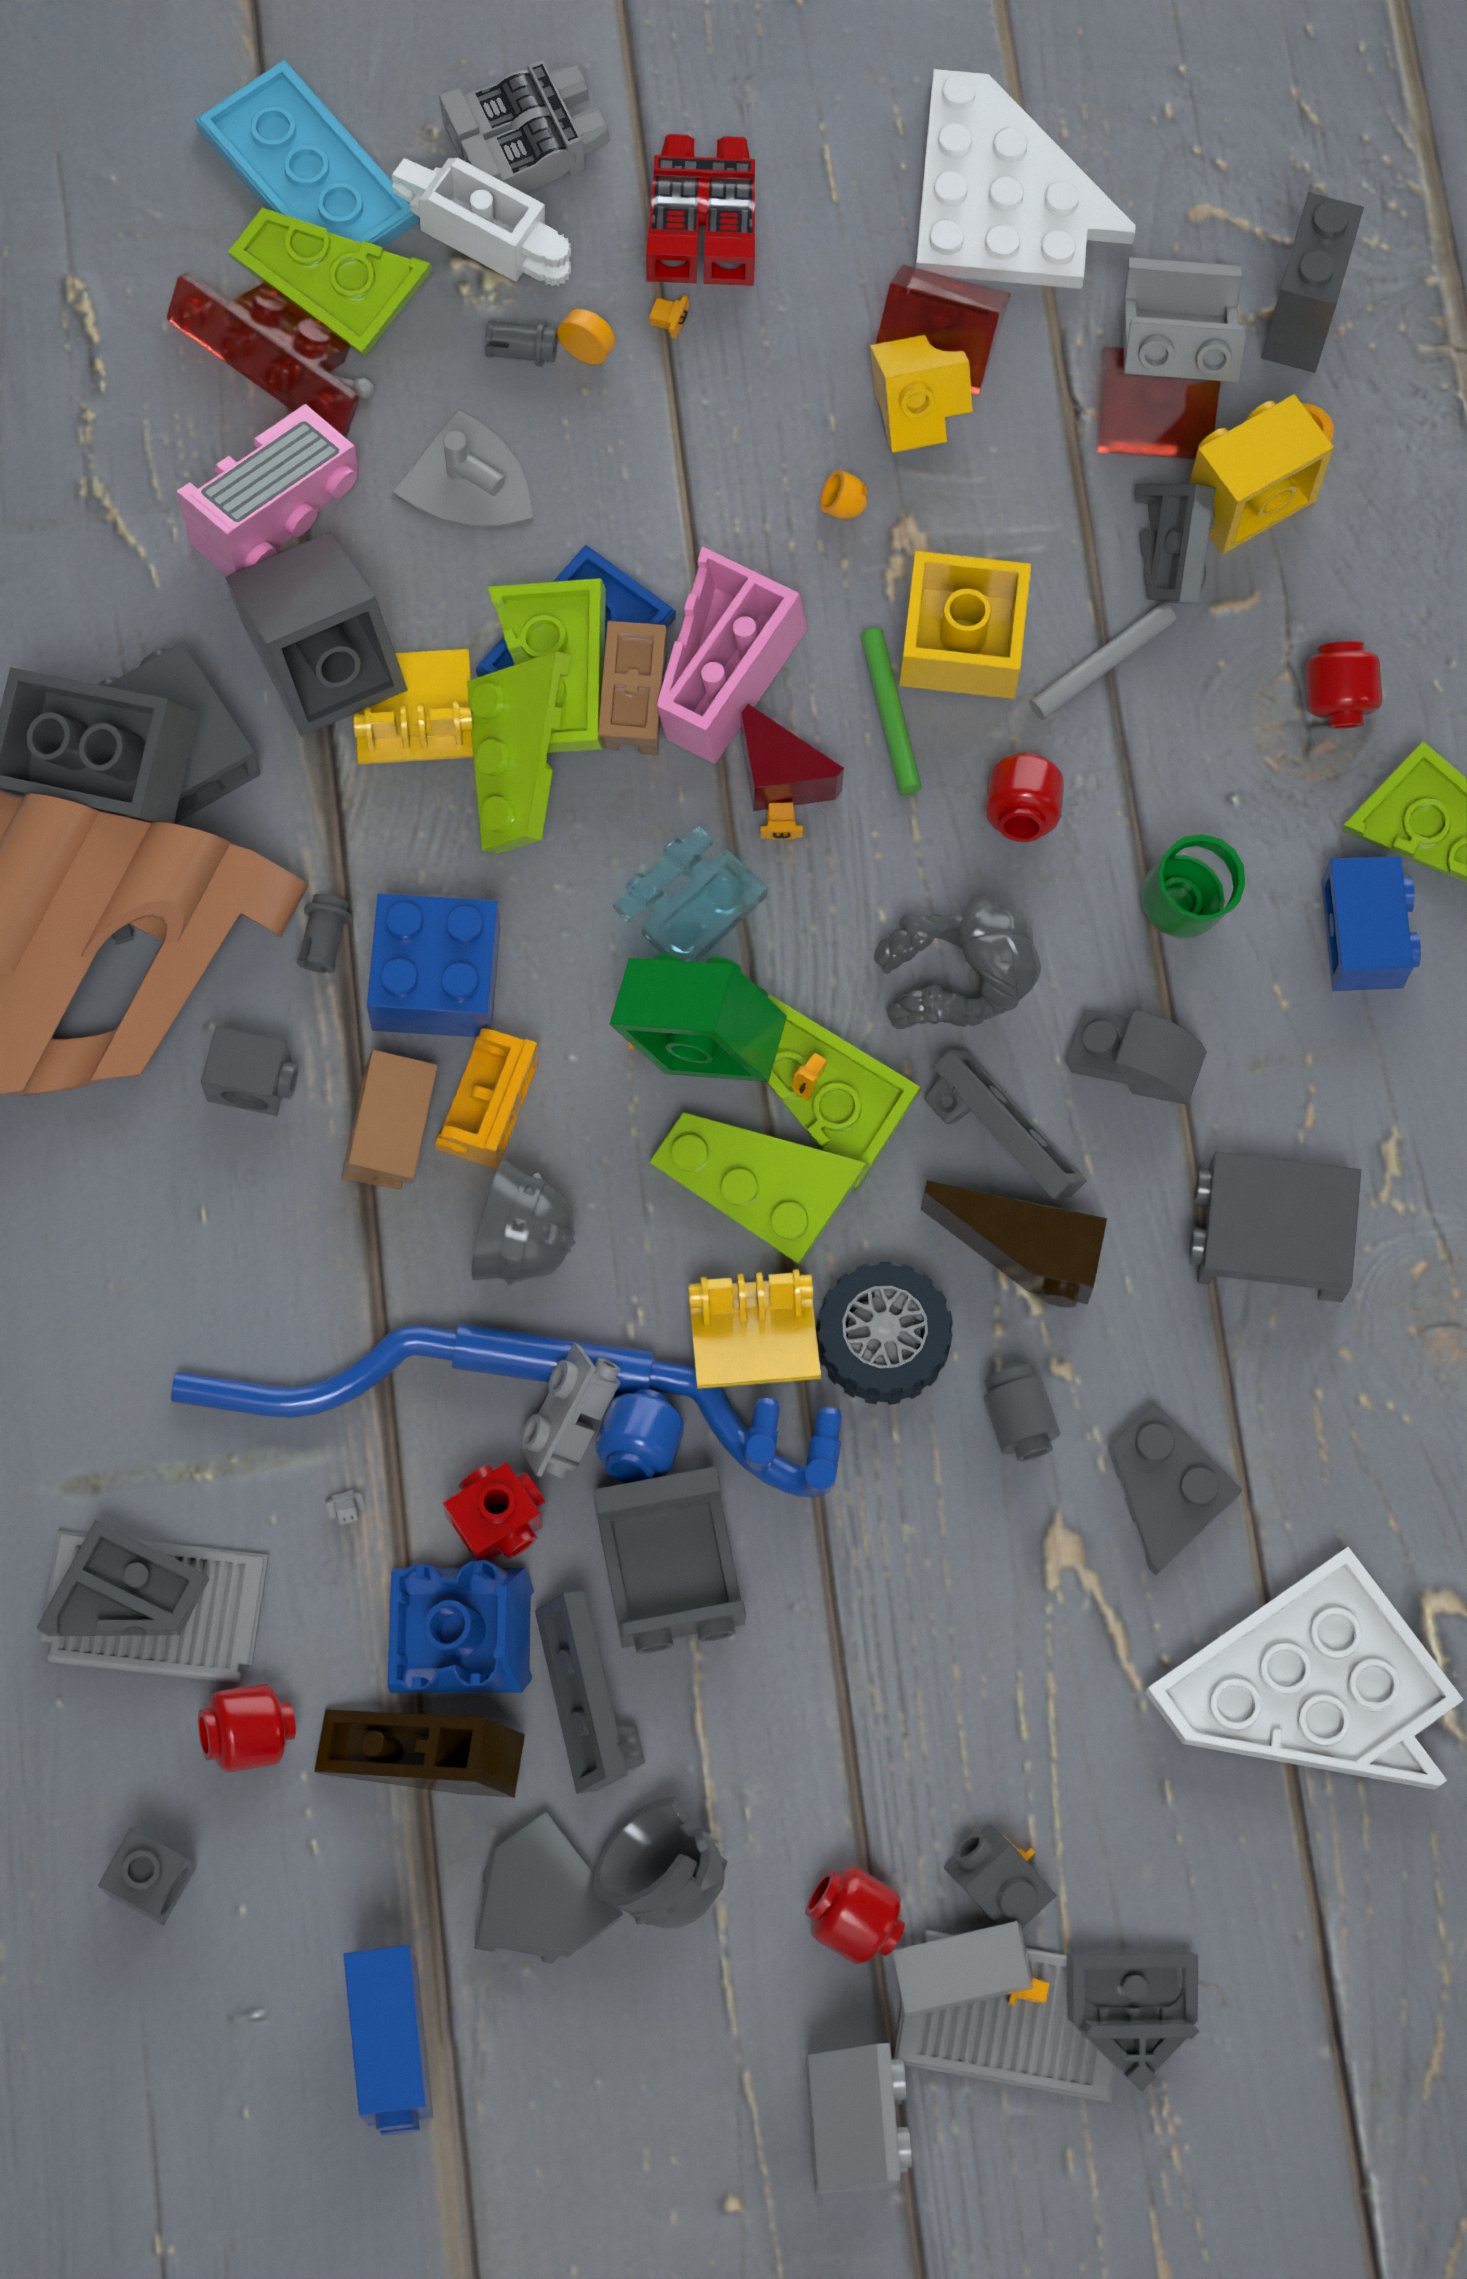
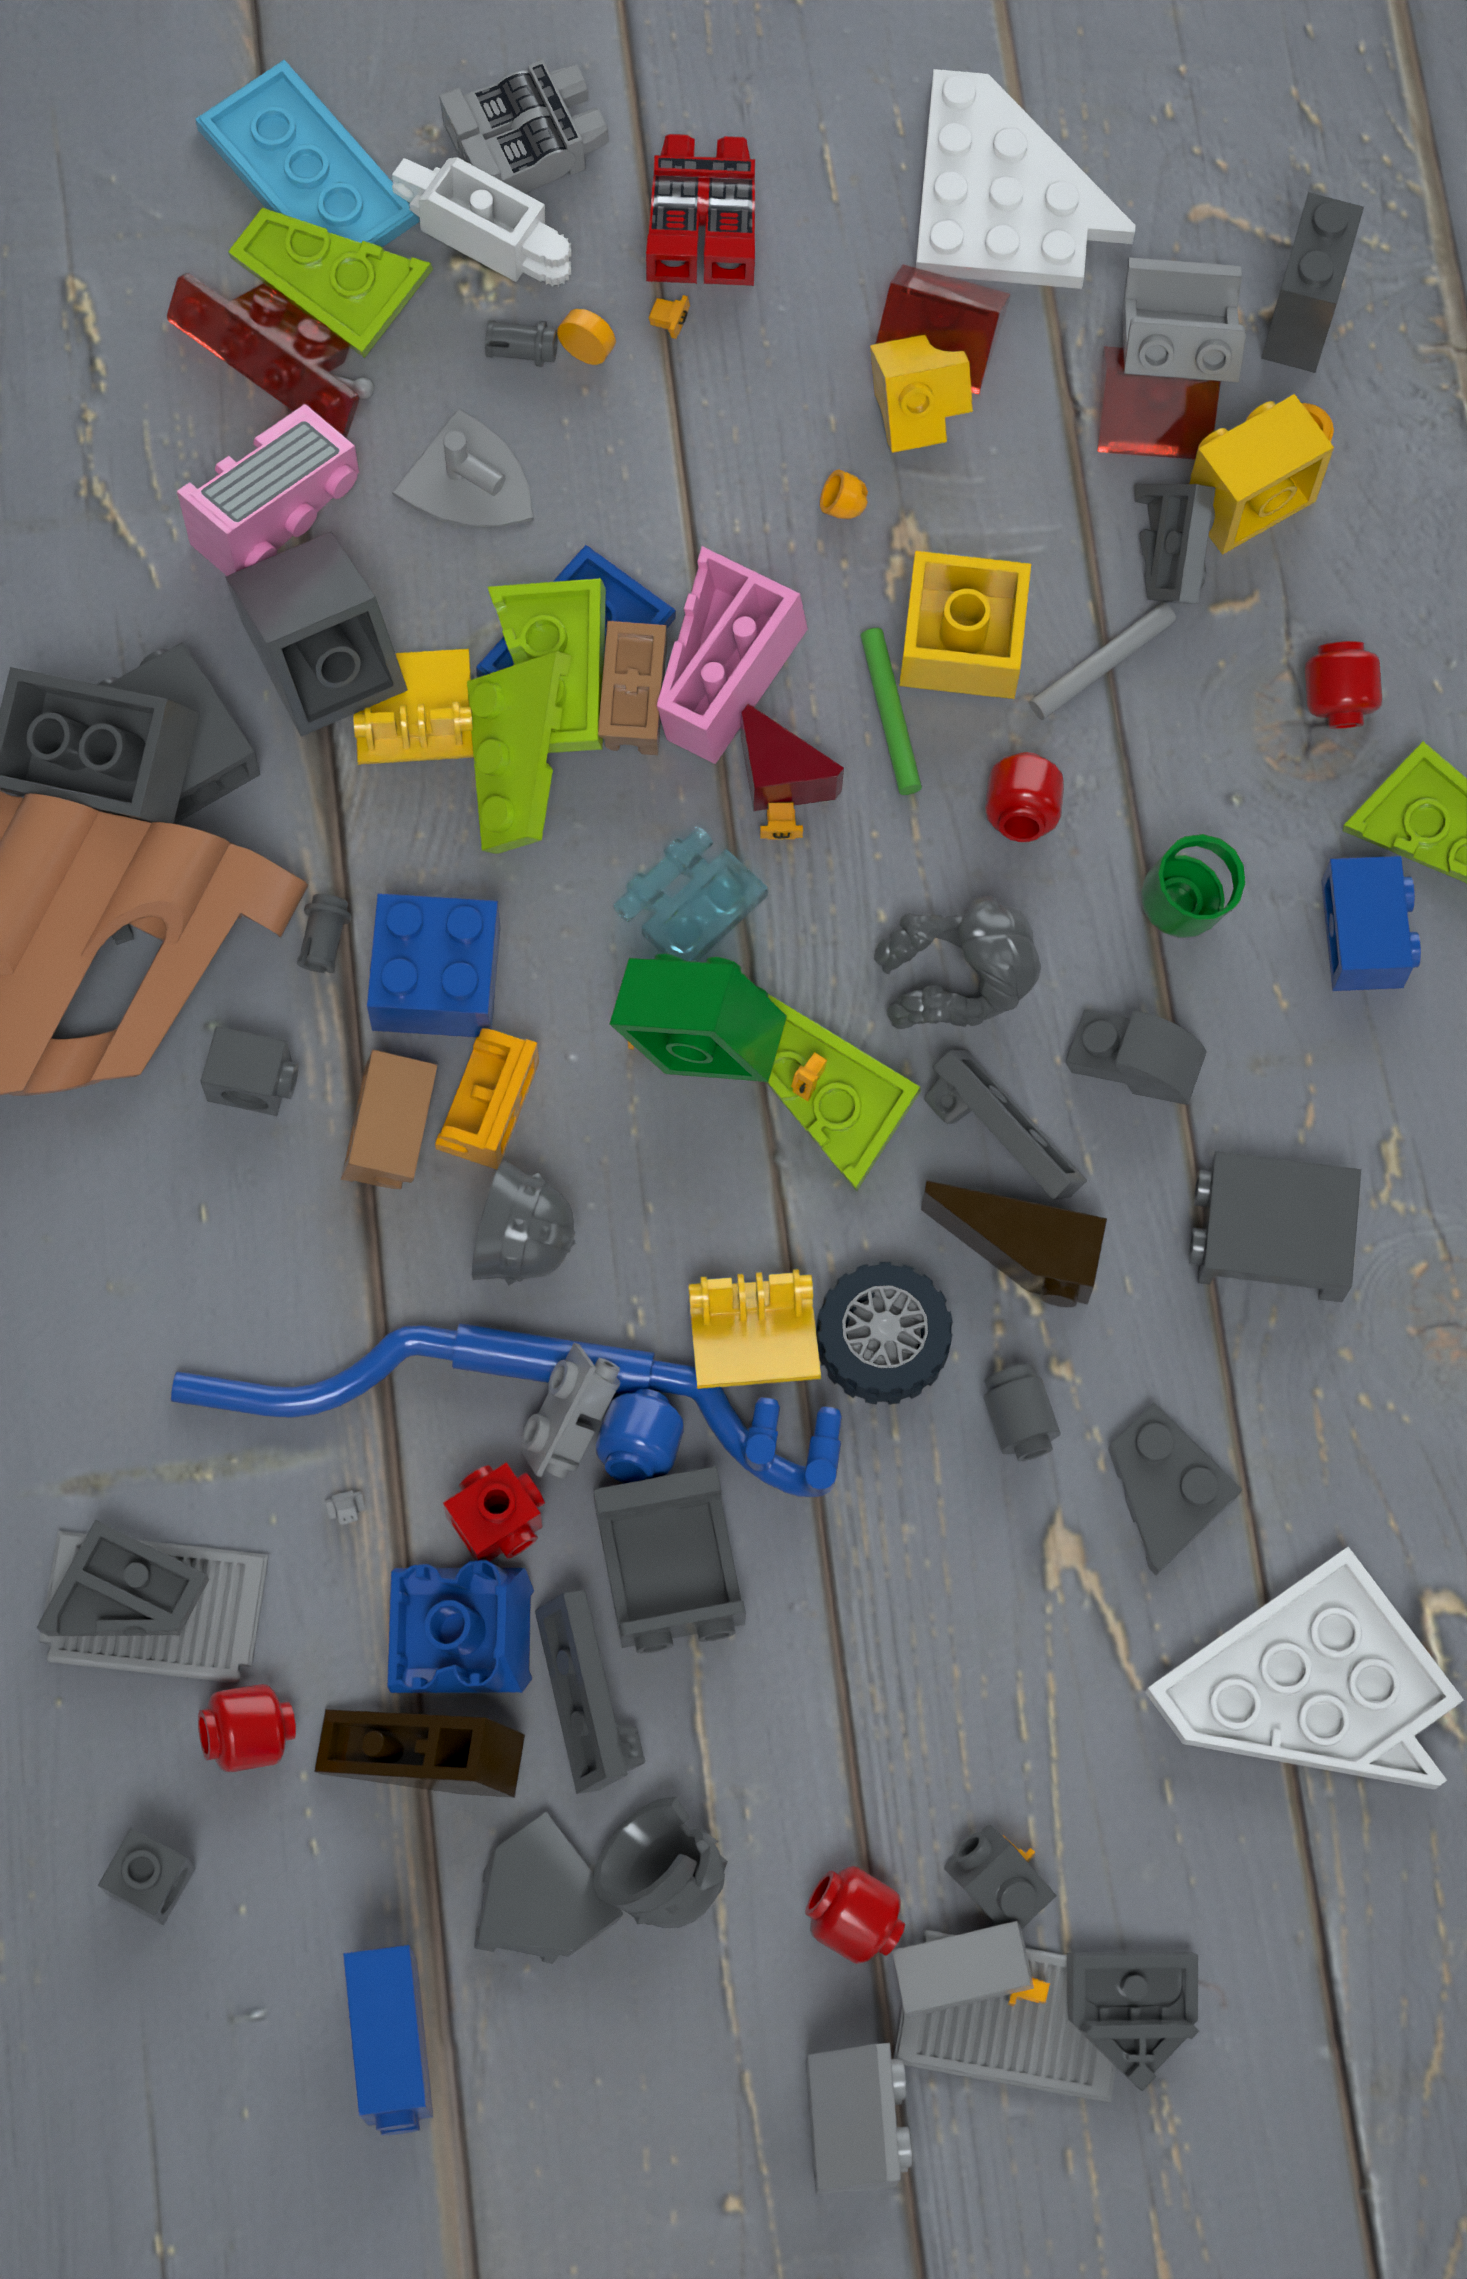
lime wing [649,1112,869,1265] -> none

